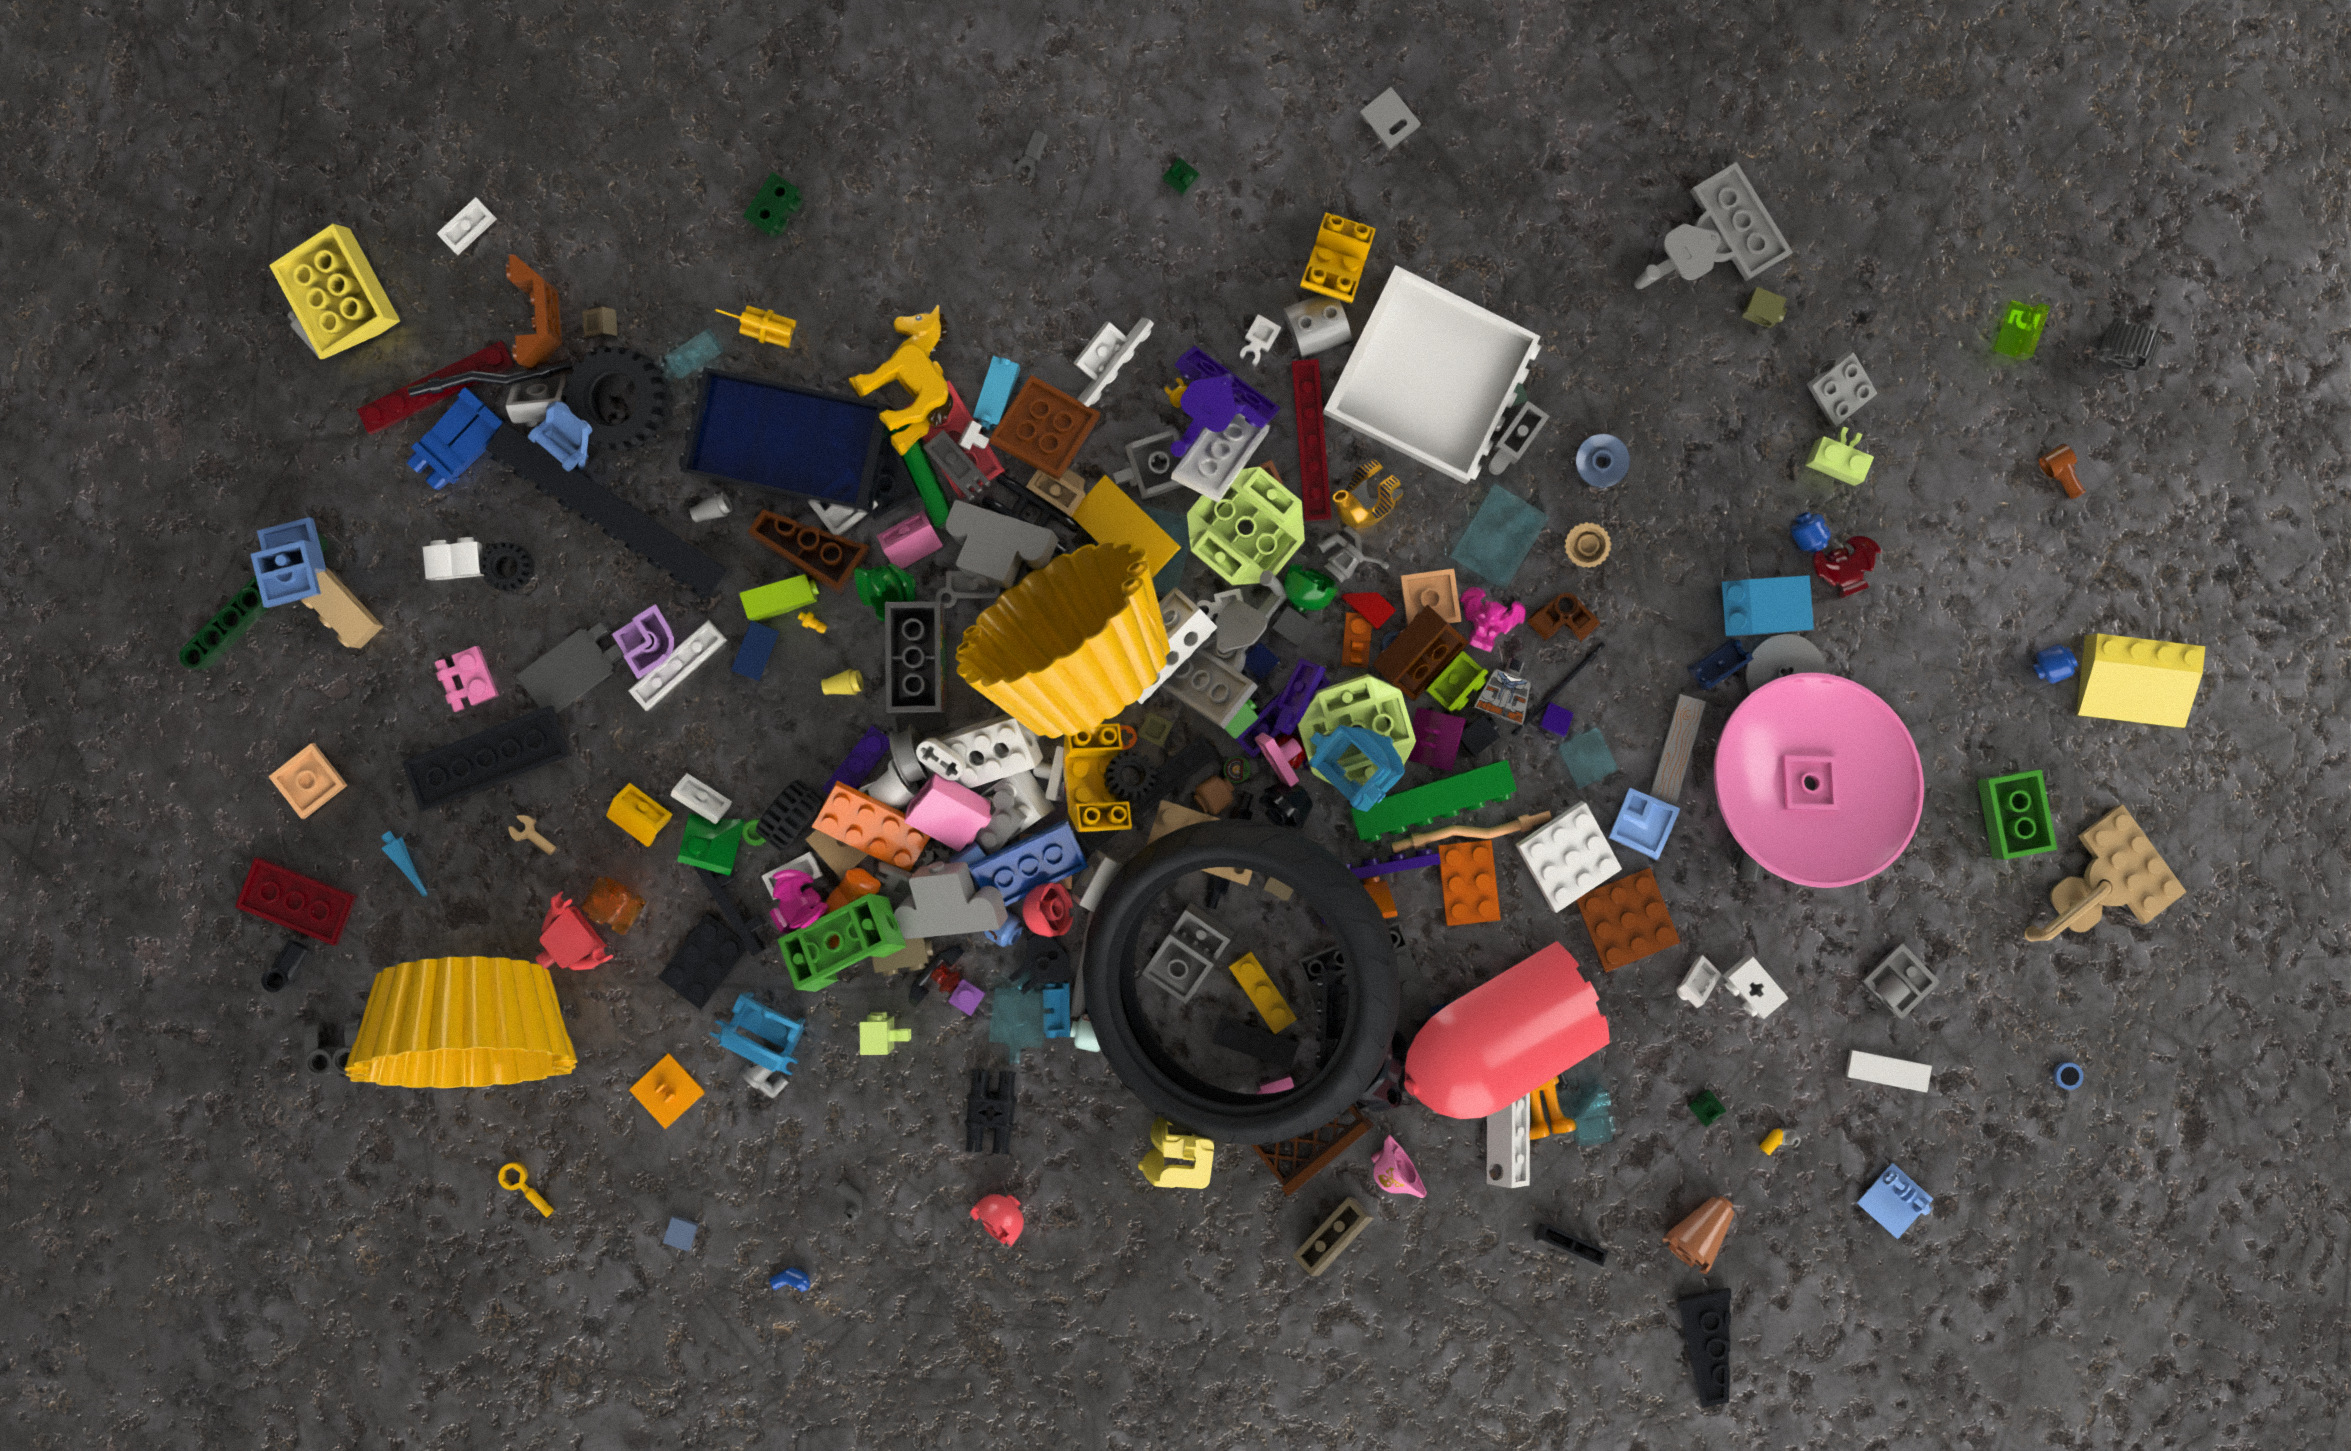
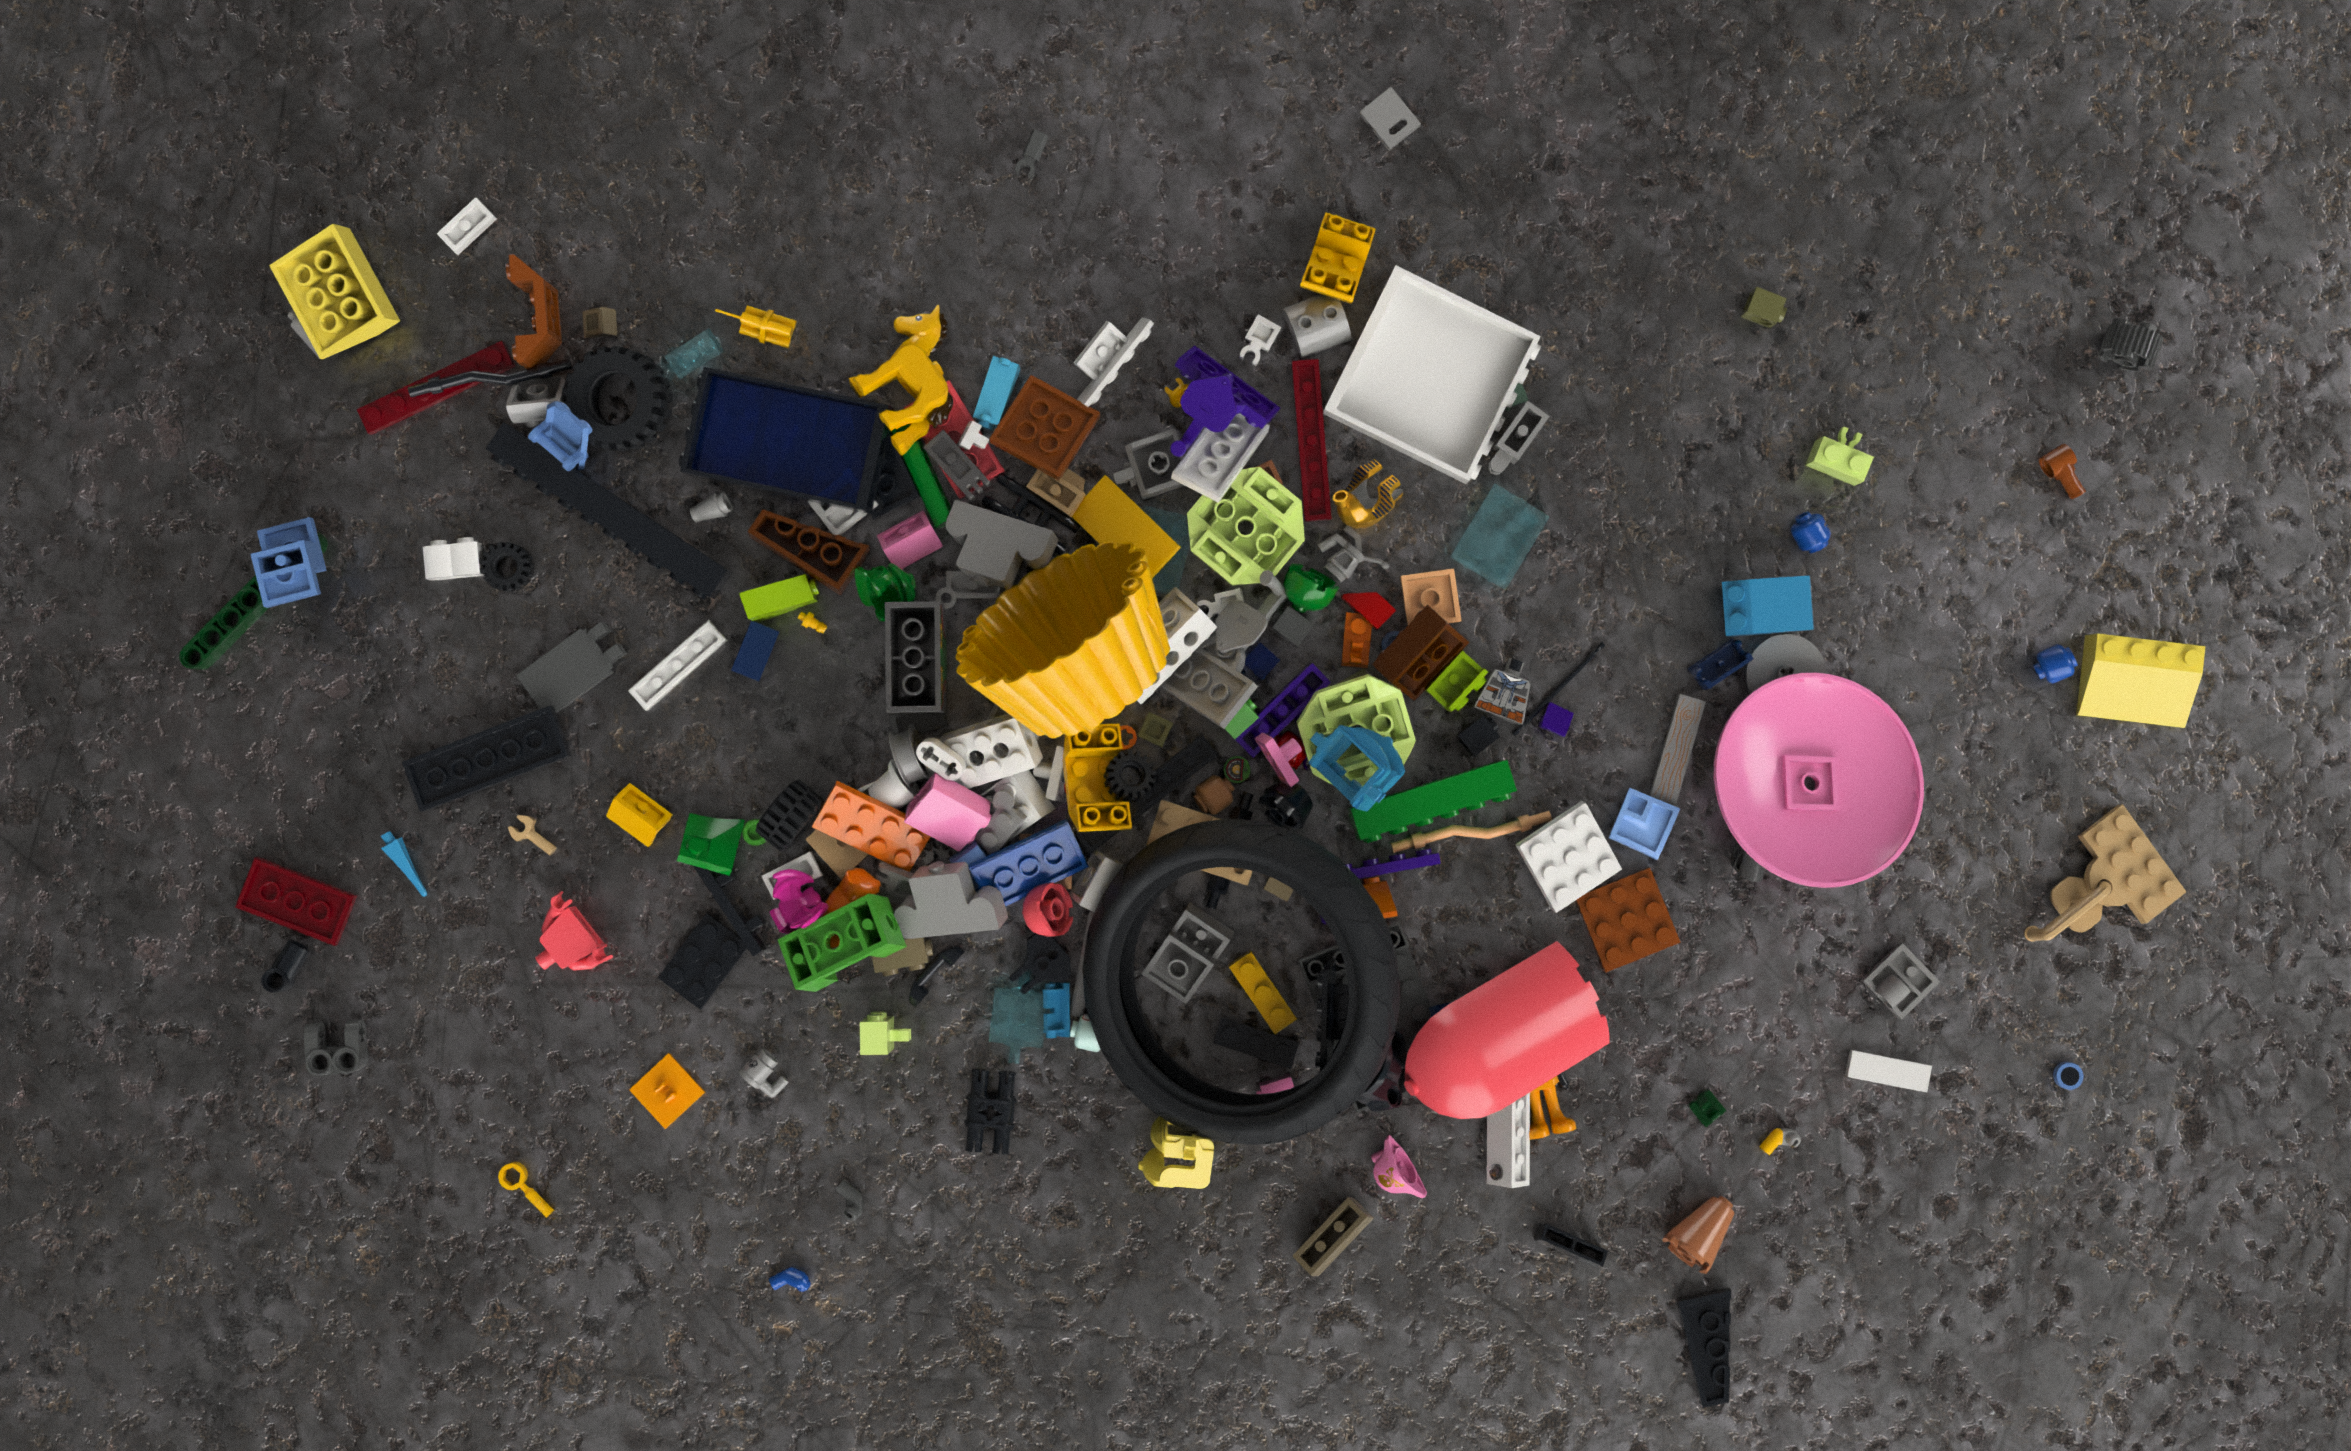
light nougat plate [268,743,348,819] -> none
tan brick [301,568,384,649] -> none
yellow container [344,956,578,1088] -> none
blue hips [406,387,507,490] -> none
bright pink plate [435,646,499,713] -> none
clear orange brick [581,875,647,935] -> none
lavender brick [612,604,674,679] -> none
sand blue tile [663,1215,699,1251] -> none
white plate [670,773,732,824] -> none
dark azure animal [710,991,806,1075] -> none
dark green brick [743,171,803,240] -> none
light yellow cone [821,668,864,695] -> none
dark purple plate [822,726,890,794] -> none
clear red plate [931,966,960,994] -> none
medium lavender plate [948,978,986,1016] -> none
coral cylinder [970,1194,1024,1247] -> none
medium blue head [983,909,1023,947] -> none
dark green tile [1162,157,1200,197] -> none
reddish brown fence [1251,1104,1374,1196] -> none
dark purple hinge [1274,658,1326,735] -> none
magenta piece [1407,707,1466,771] -> none
orange plate [1437,840,1500,926] -> none
dark pink animal [1459,587,1526,652] -> none
reddish brown piece [1526,592,1600,643] -> none
clear light blue piece [1558,727,1618,789] -> none
tan hat [1564,522,1612,568] -> none
clear light blue slope [1572,1084,1615,1146] -> none
sand blue dish [1576,434,1630,488] -> none
light grey plate [1634,162,1793,289] -> none
white tile [1676,955,1721,1008] -> none
white brick [1722,955,1788,1019] -> none
light grey plate [1807,350,1877,427] -> none
dark red animal [1812,536,1882,599] -> none
light blue hinge [1857,1163,1933,1239] -> none
bright green brick [1977,769,2057,860] -> none
clear neon green panel [1993,300,2050,362] -> none

